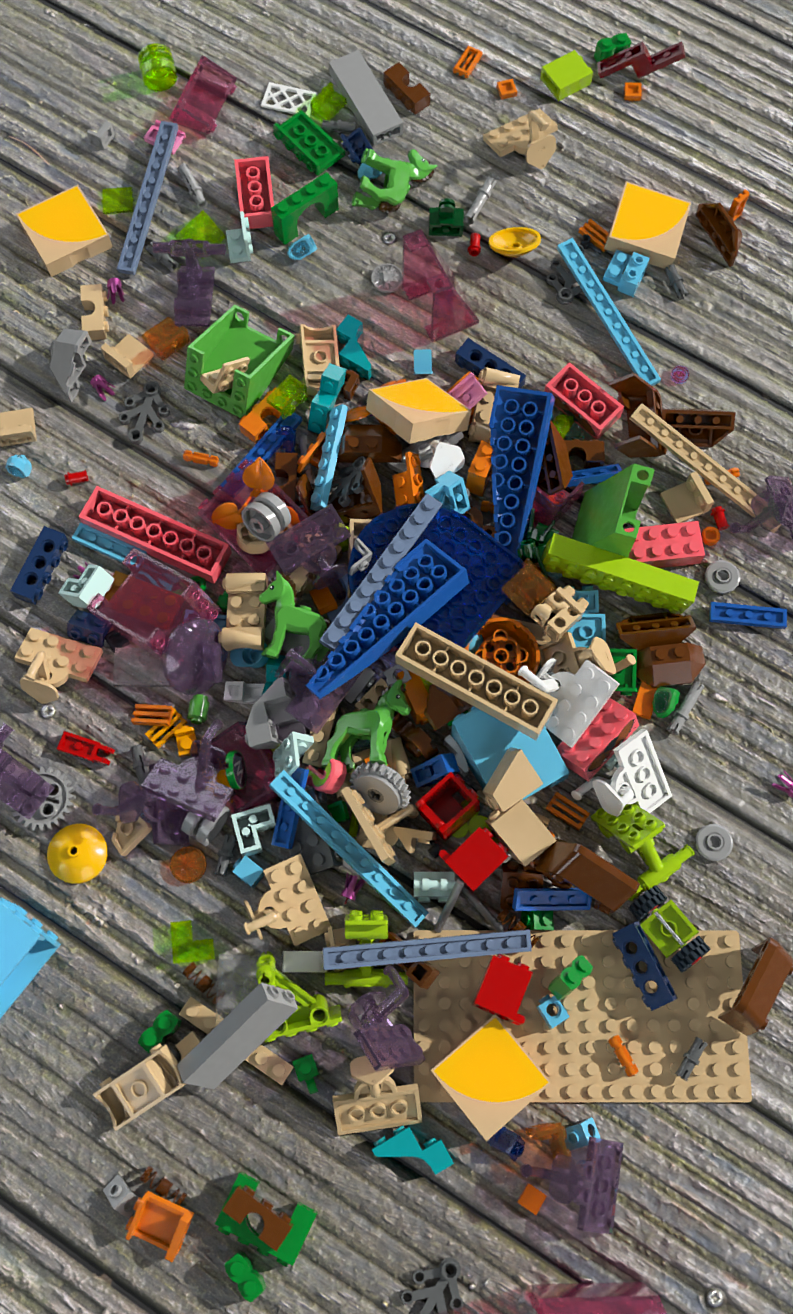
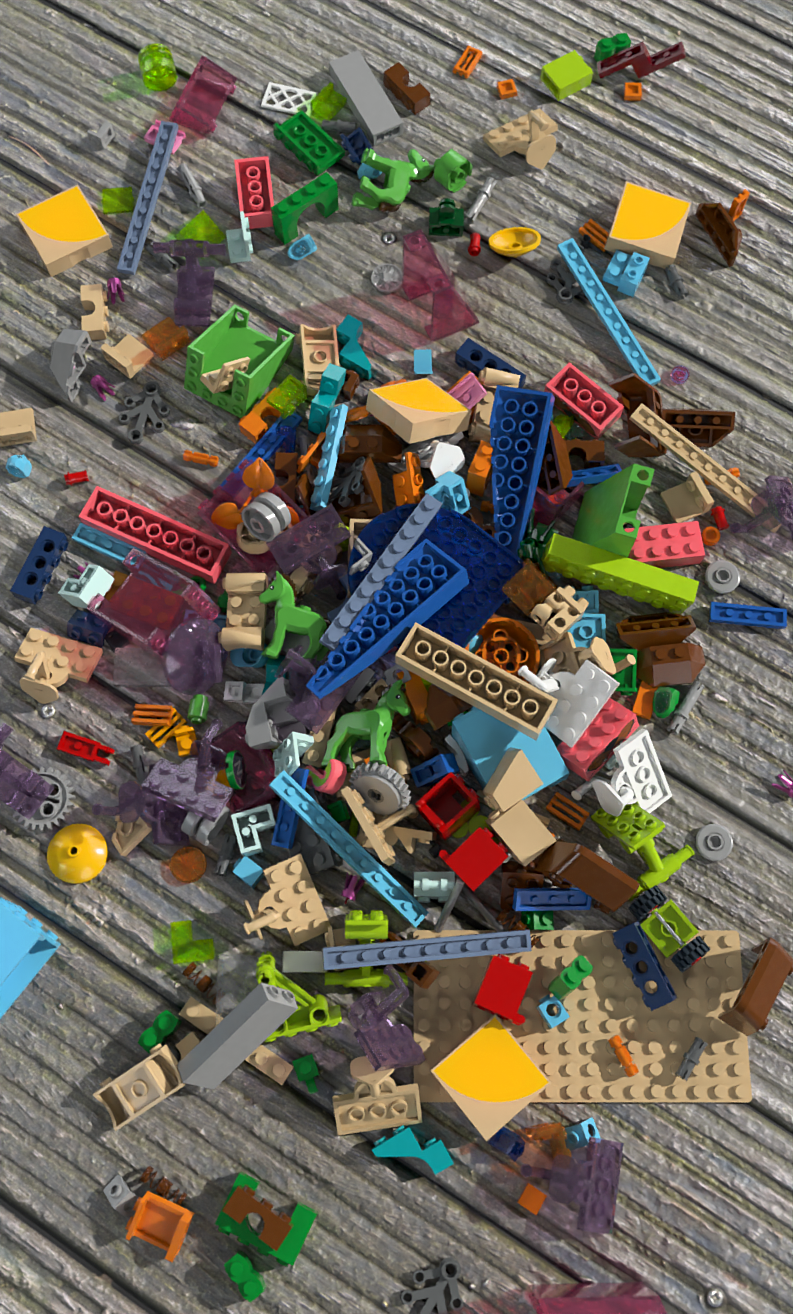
orange tile [309,585,338,615] -> none
none -> bright green brick [434,149,472,192]

